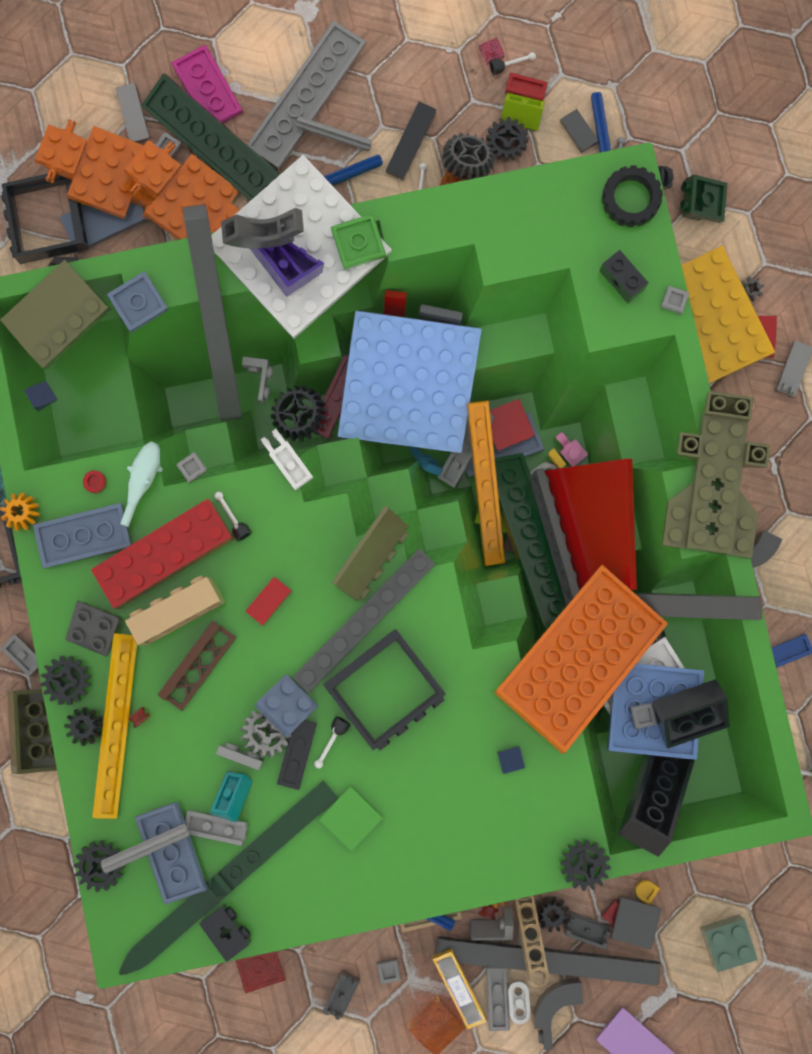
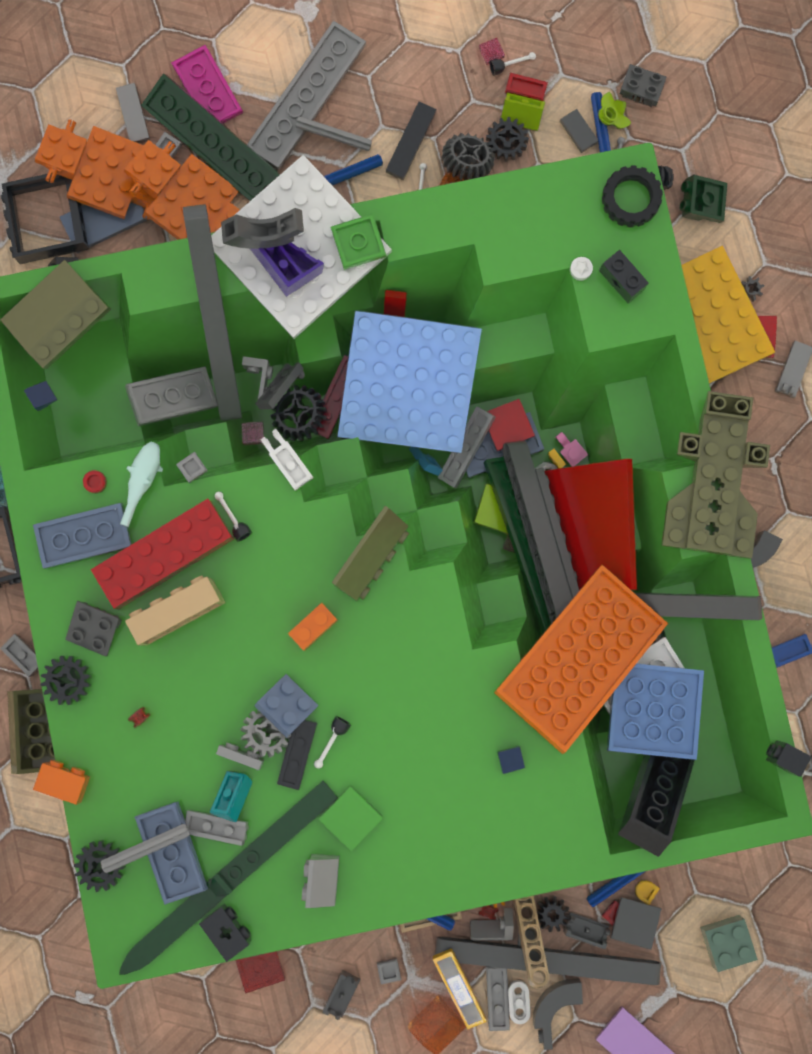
light orange gear [0,493,40,531] -> none
black gear [64,707,103,746] -> none
yellow plate [92,633,137,819] -> none
sand blue plate [107,271,169,333] -> none
reddish brown fence [158,621,237,711] -> none
red tile [245,577,292,626] -> none
dark grey plate [292,548,435,693] -> none
black window [323,629,446,751] -> none
dark grey tile [419,304,463,325] -> none
light orange tile [467,400,505,566] -> none
black gear [560,839,611,891] -> none
flat silver tile [629,702,657,729] -> none
black slope [653,679,730,749] -> none
light grey tile [660,285,689,315] -> none
none -> orange brick [33,760,90,805]
none -> light grey tile [125,367,218,426]
none -> clear pink plate [242,421,264,445]
none -> dark grey hinge [255,362,305,410]
none -> orange brick [288,603,338,651]
none -> light grey slope [302,854,340,908]
none -> dark grey beam [503,440,572,624]
none -> white tile [570,257,593,281]
none -> blue axle [586,871,646,907]
none -> lime plate [598,92,631,129]
none -> dark grey hinge [619,64,666,107]
none -> black brick [766,740,812,777]

